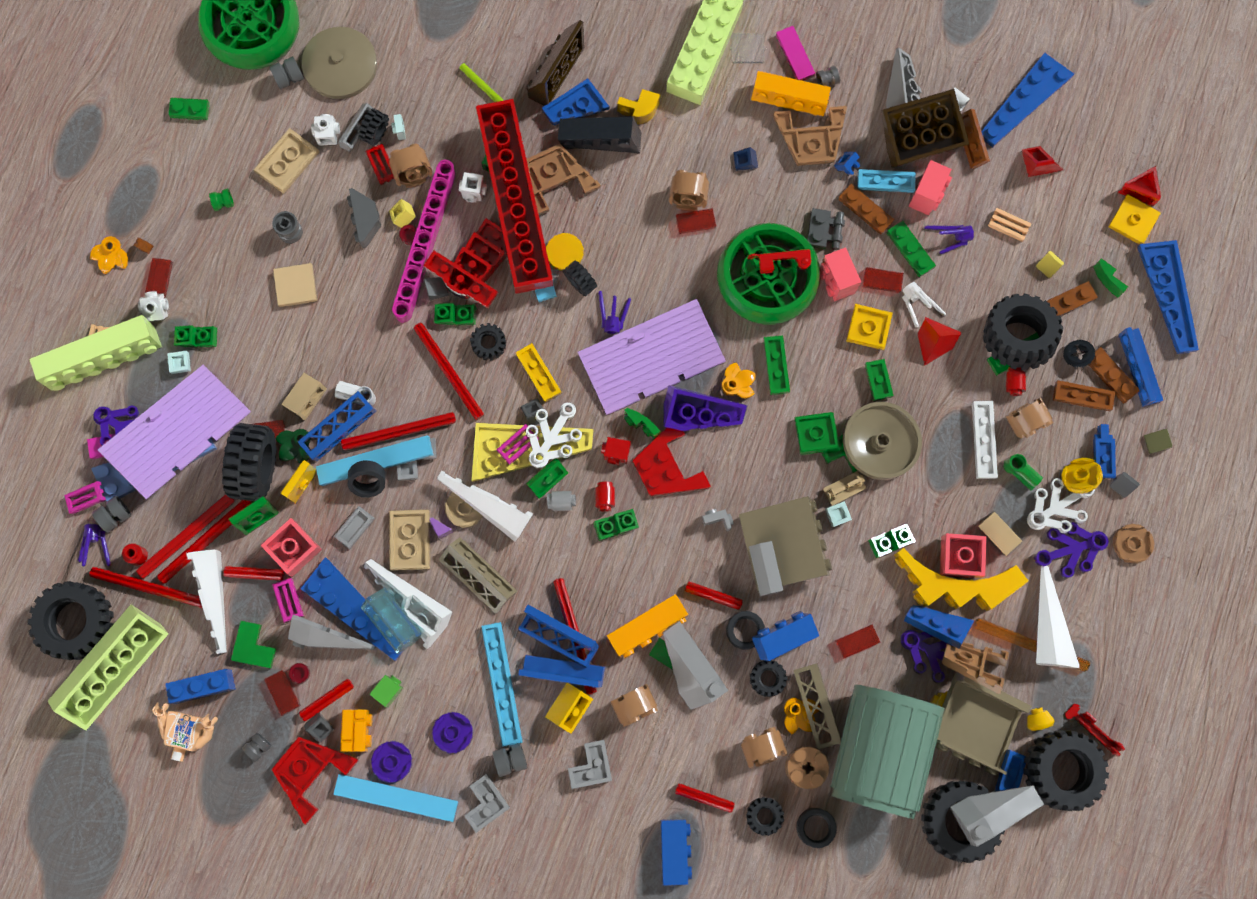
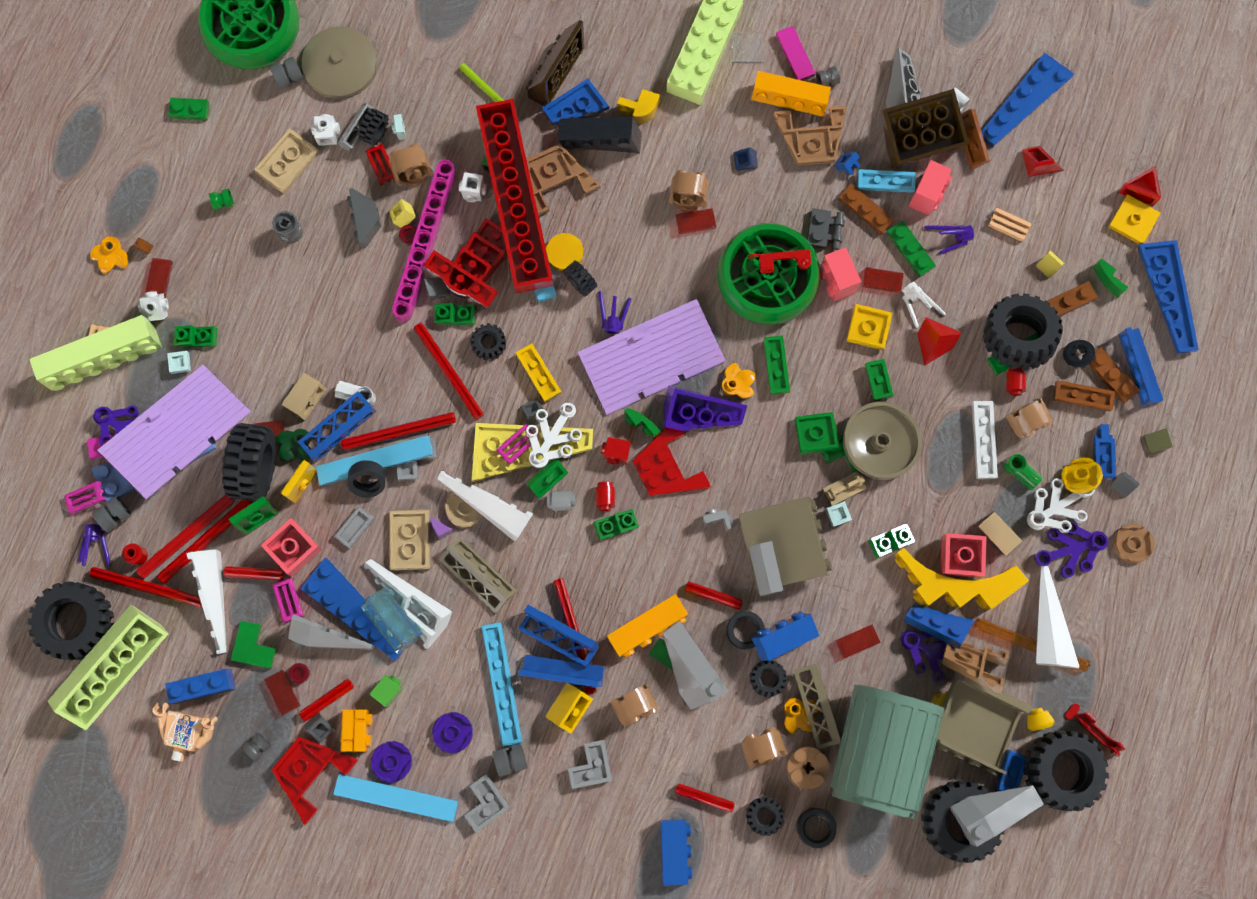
tan tile [273,263,317,307] -> none

